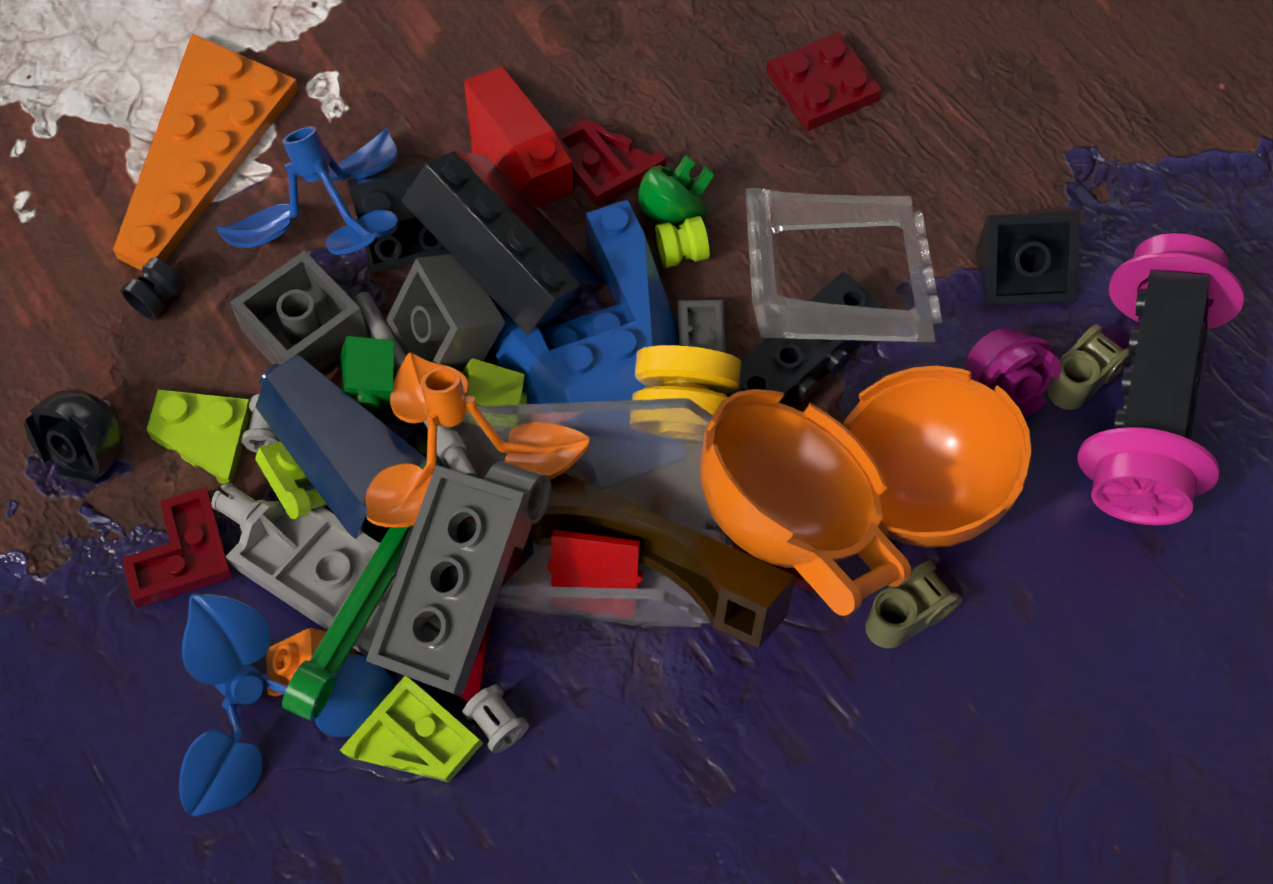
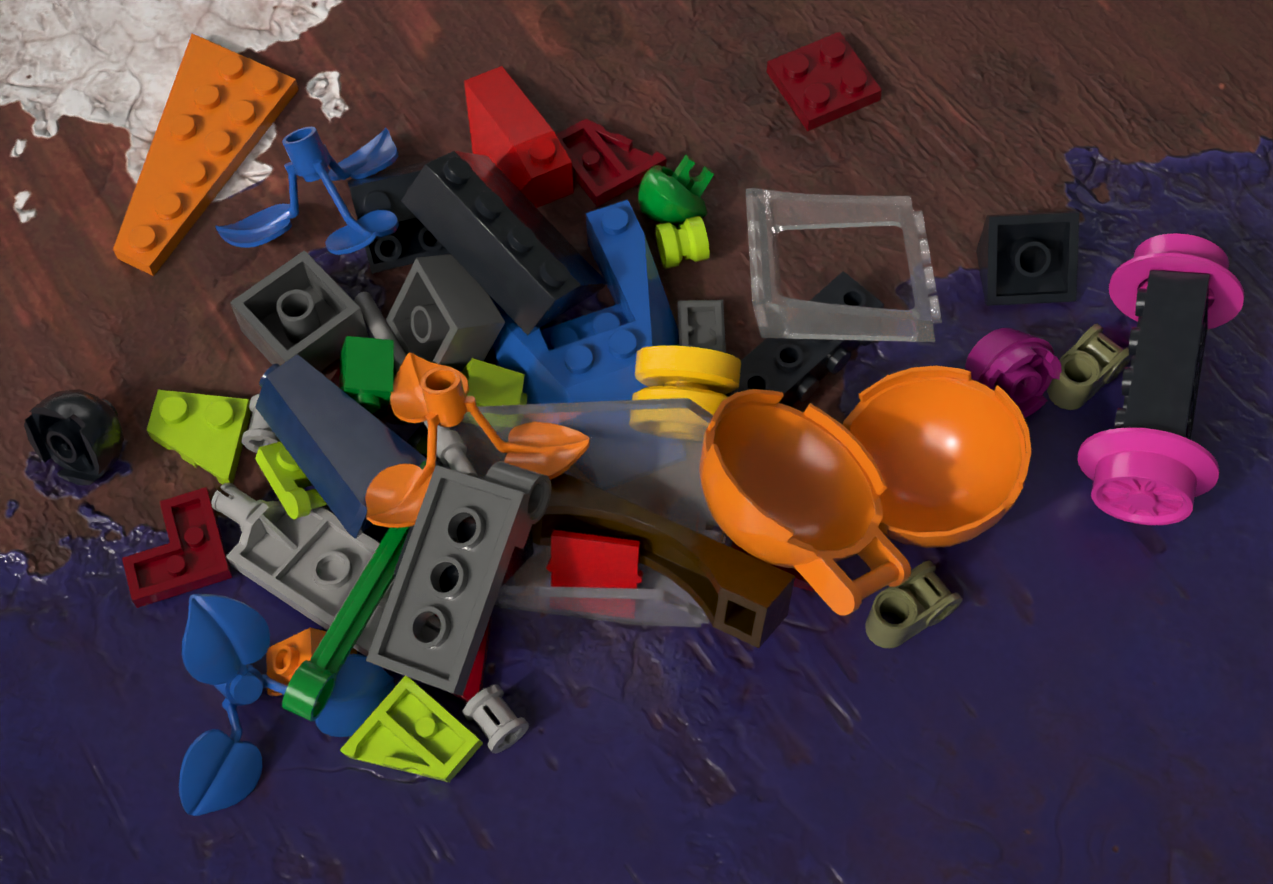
black wheel [120,257,186,321] -> none

